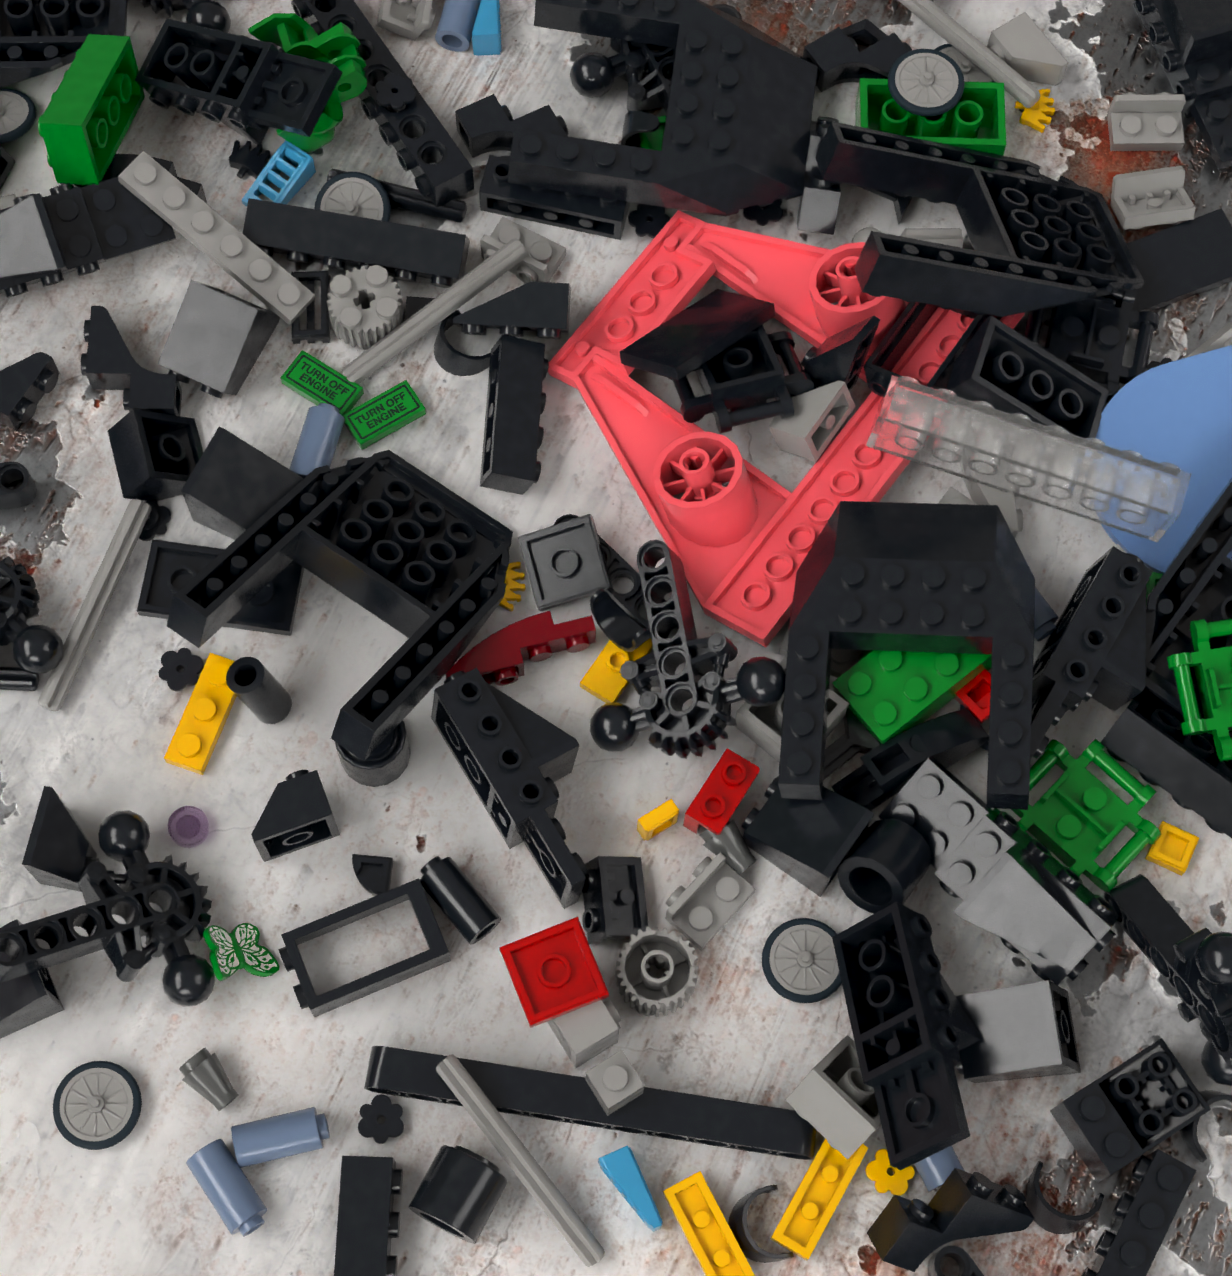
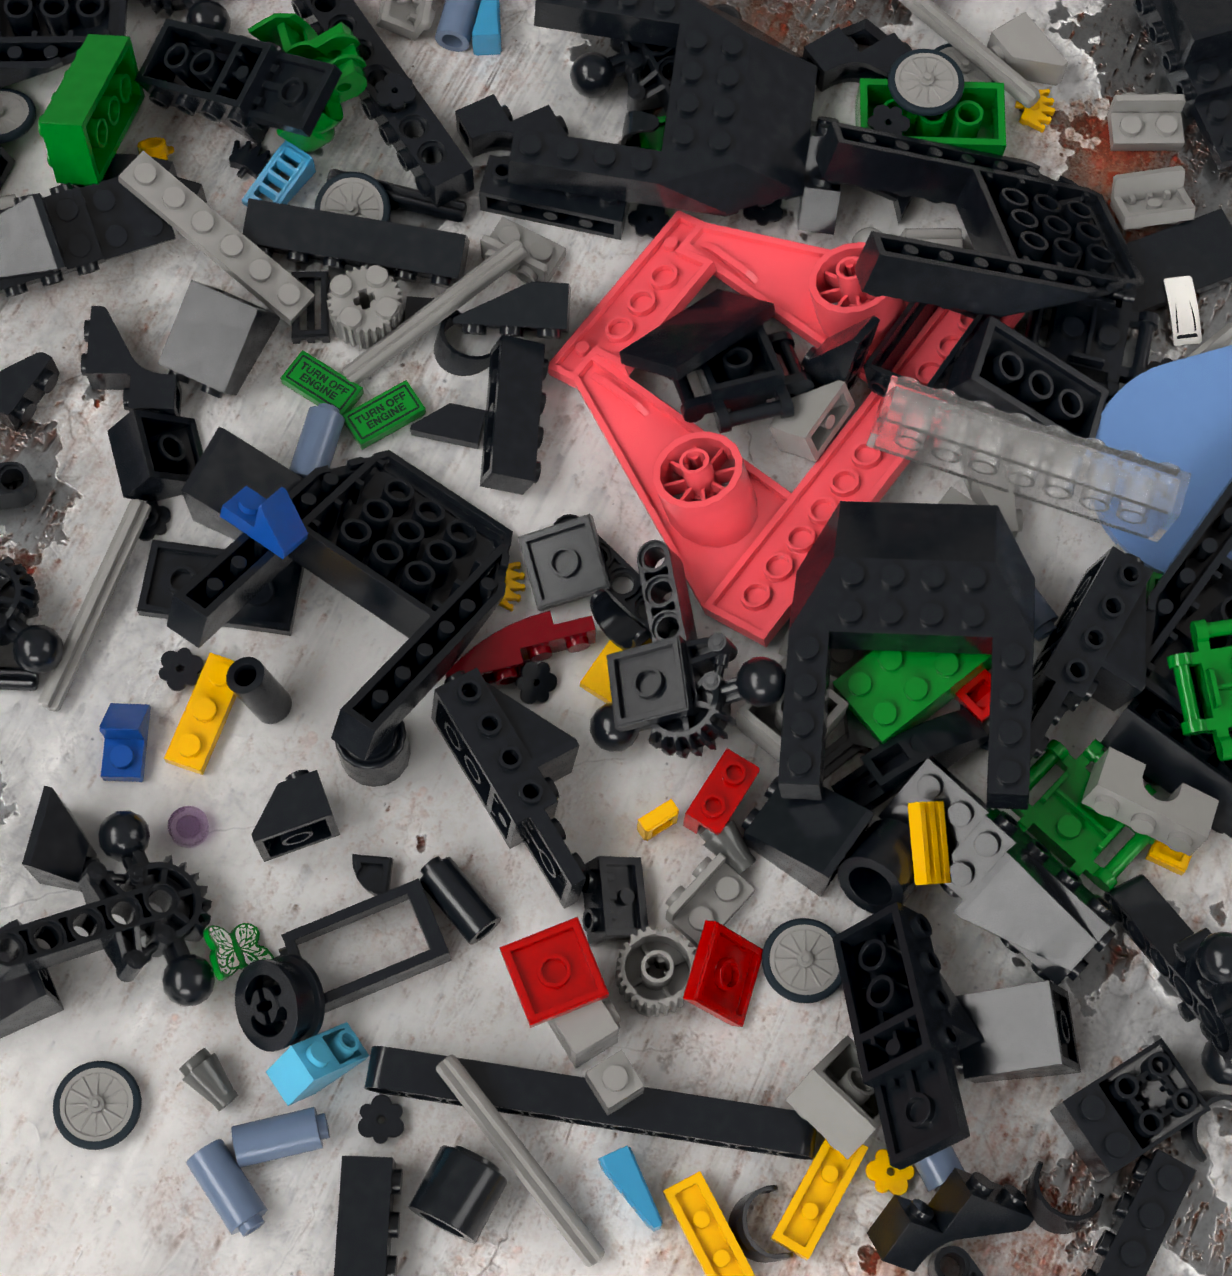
none -> blue slope [99,703,151,782]
none -> yellow plate [137,137,175,160]
none -> blue slope [220,485,308,559]
none -> black wheel [235,954,325,1052]
none -> medium azure slope [266,1022,369,1106]
none -> black tile [410,403,486,449]
none -> black plant [515,661,557,704]
none -> black tile [606,635,694,732]
none -> red tile [683,920,763,1027]
none -> black plant [867,105,910,135]
none -> yellow tile [908,801,951,885]
none -> light grey arch [1081,747,1219,856]
none -> white sticker [1163,276,1202,346]

